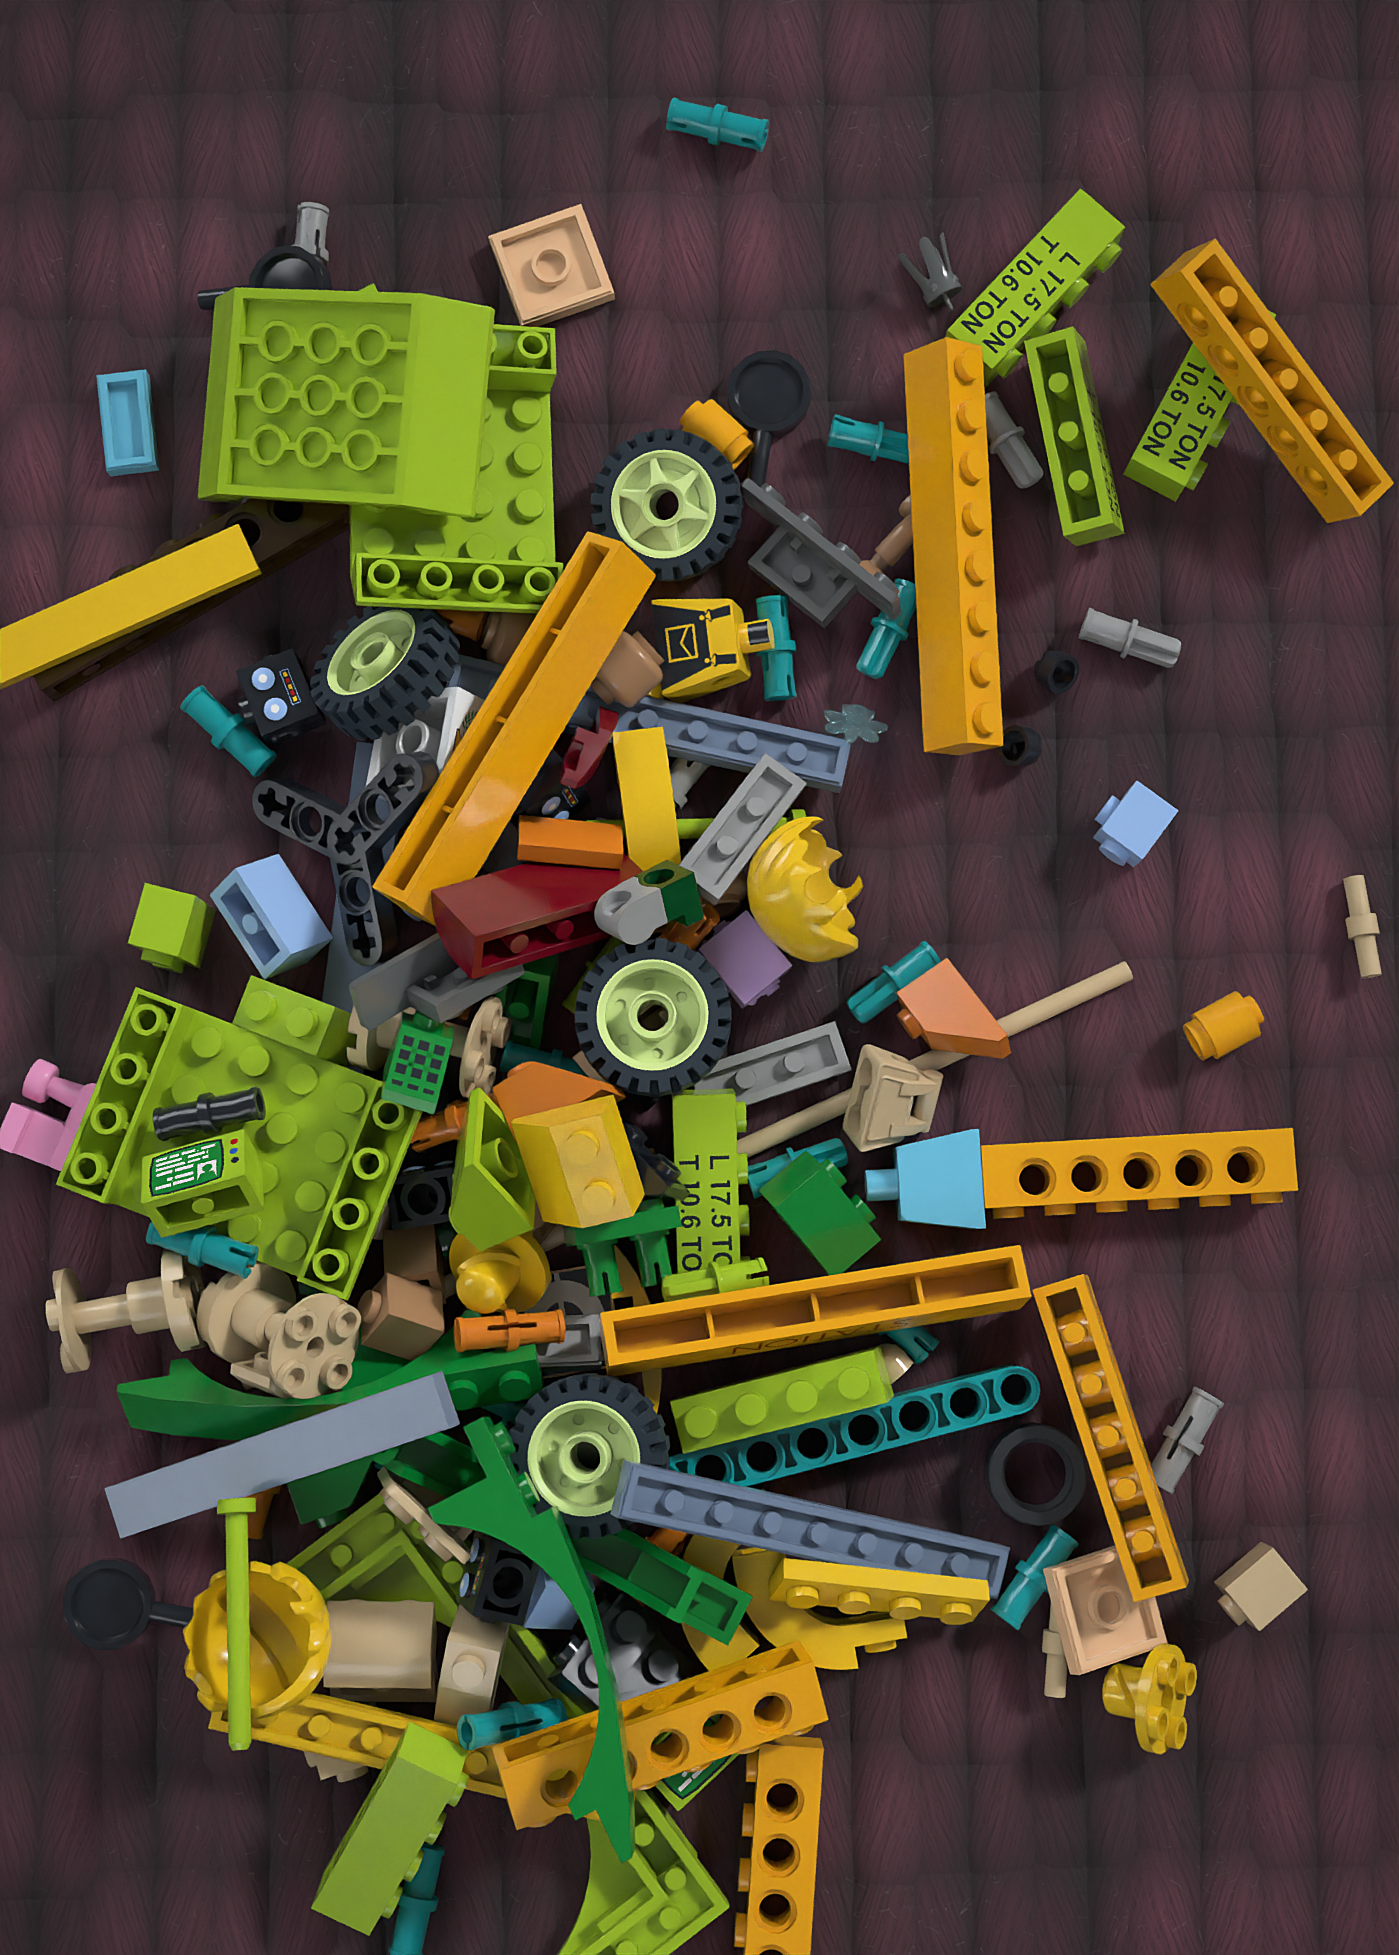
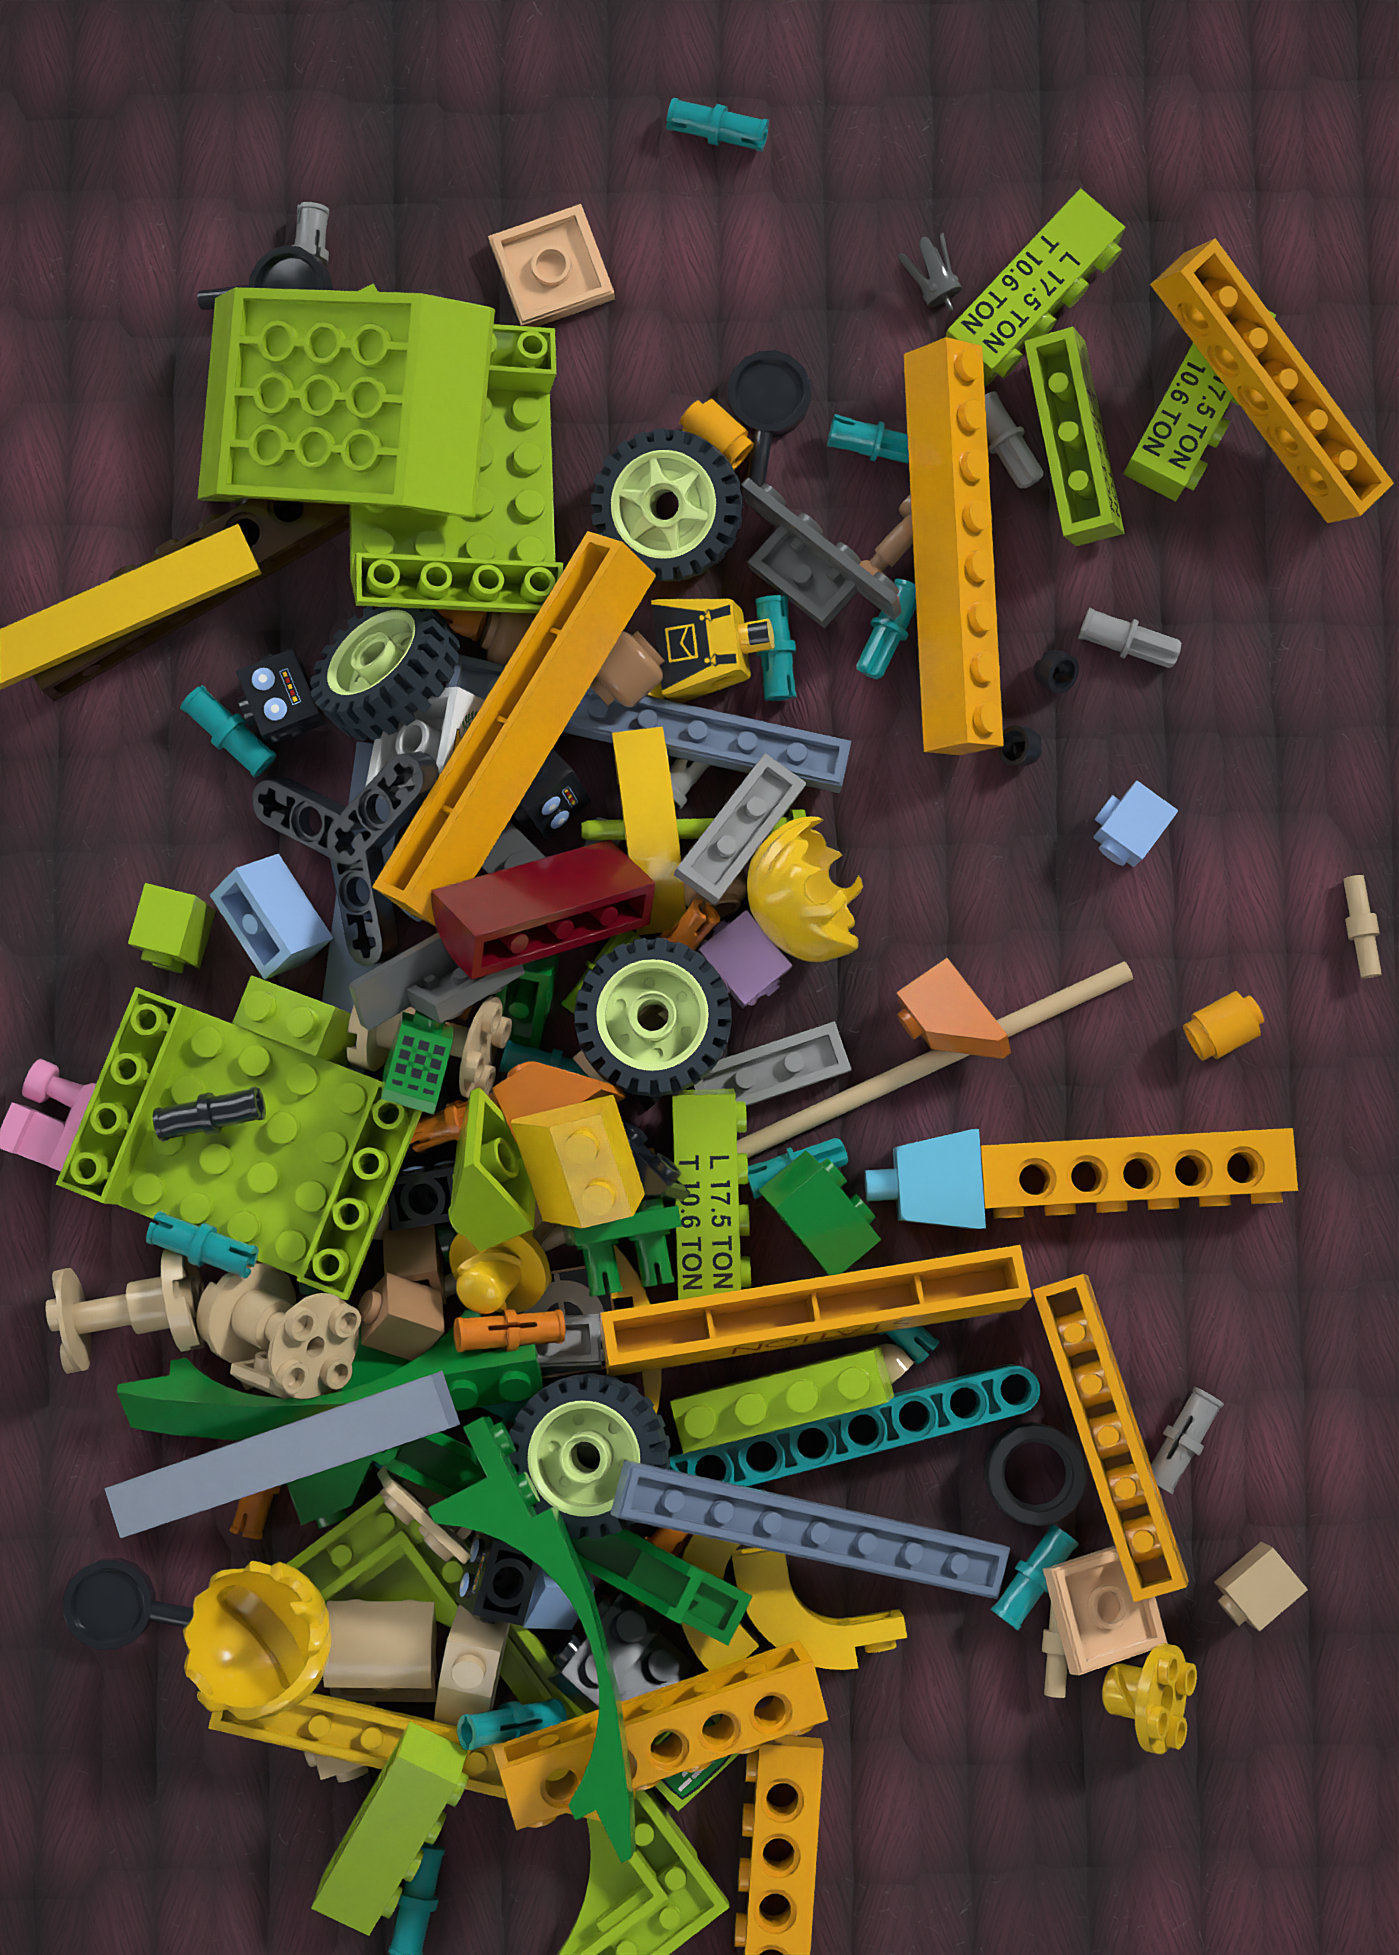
medium azure tile [96,369,159,476] -> none
lime brick [141,1129,264,1238] -> none
lime bar [217,1498,256,1751] -> none
orange tile [517,815,623,870] -> none
dark red slope [560,706,619,789] -> none
leg [594,860,704,945] -> none
lime axle [661,1257,769,1302] -> none
yellow plate [769,1558,990,1625] -> none
clear light blue plant [823,704,888,744] -> none
tan piece [843,1044,943,1152] -> none
teal axle [846,941,941,1023] -> none

